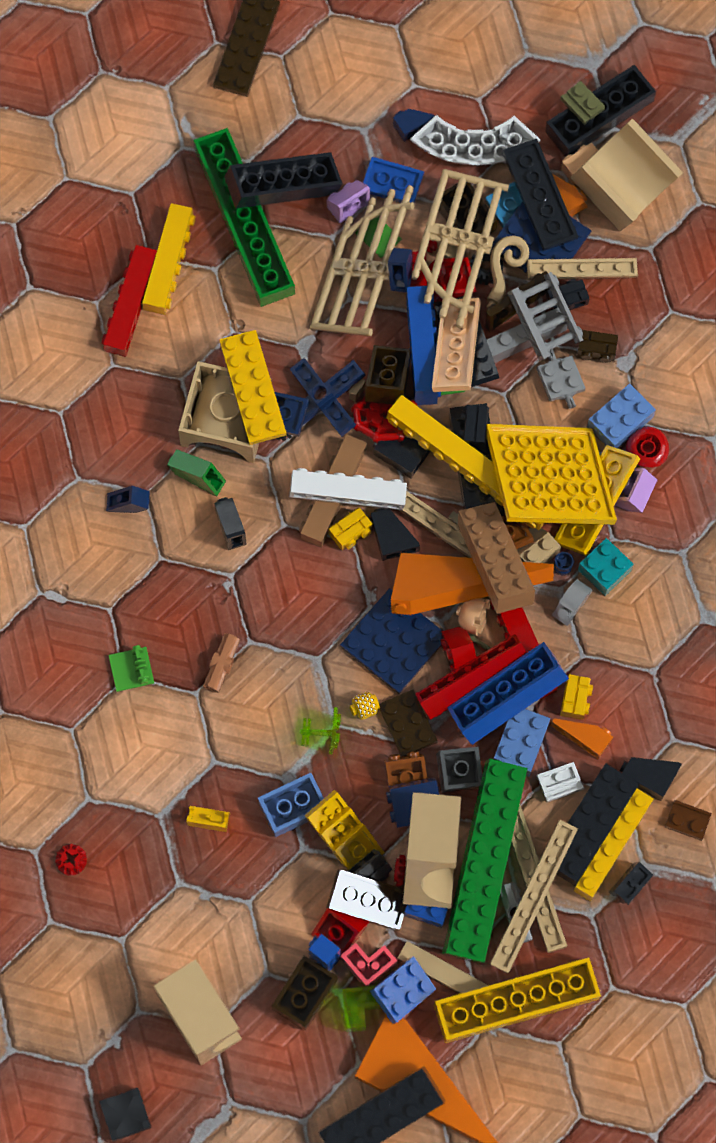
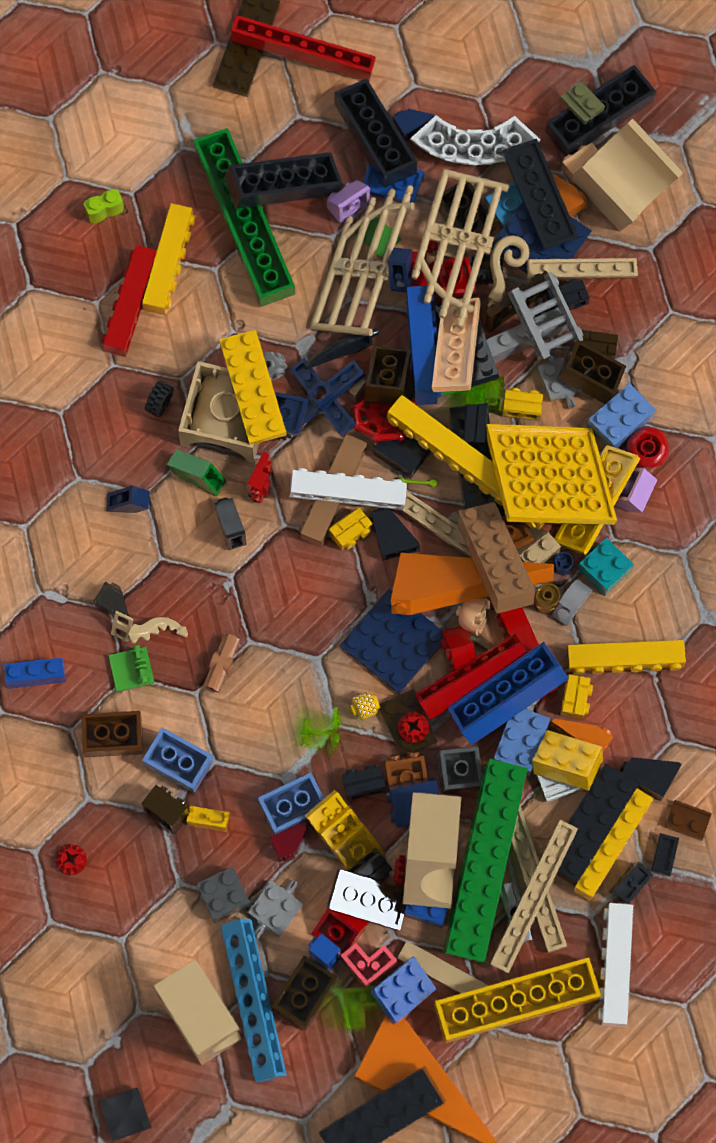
none -> blue brick [4,658,66,689]
none -> reddish brown brick [81,711,143,758]
none -> lime brick [84,189,124,223]
none -> clear smoke slope [94,582,129,624]
none -> tan piece [111,611,188,643]
none -> dark brown brick [141,785,189,834]
none -> medium blue brick [142,727,214,794]
none -> black tyre [145,380,174,417]
none -> dark grey brick [197,867,250,923]
none -> dark azure brick [221,919,287,1082]
none -> red brick [230,15,376,81]
none -> red plate [247,452,273,504]
none -> light grey plate [248,879,303,939]
none -> light grey brick [263,352,288,382]
none -> dark red slope [270,821,308,863]
none -> black piece [305,325,379,370]
none -> black brick [334,78,417,188]
none -> black brick [342,764,386,801]
none -> lime hinge [398,477,437,488]
none -> red gear [398,711,429,743]
none -> clear neon green brick [465,375,504,411]
none -> yellow brick [502,388,543,421]
none -> yellow brick [532,730,603,791]
none -> pearl gold wheel [534,583,561,614]
none -> dark brown brick [557,340,626,404]
none -> yellow brick [567,640,686,675]
none -> white brick [598,903,633,1027]
none -> black plate [651,833,679,877]

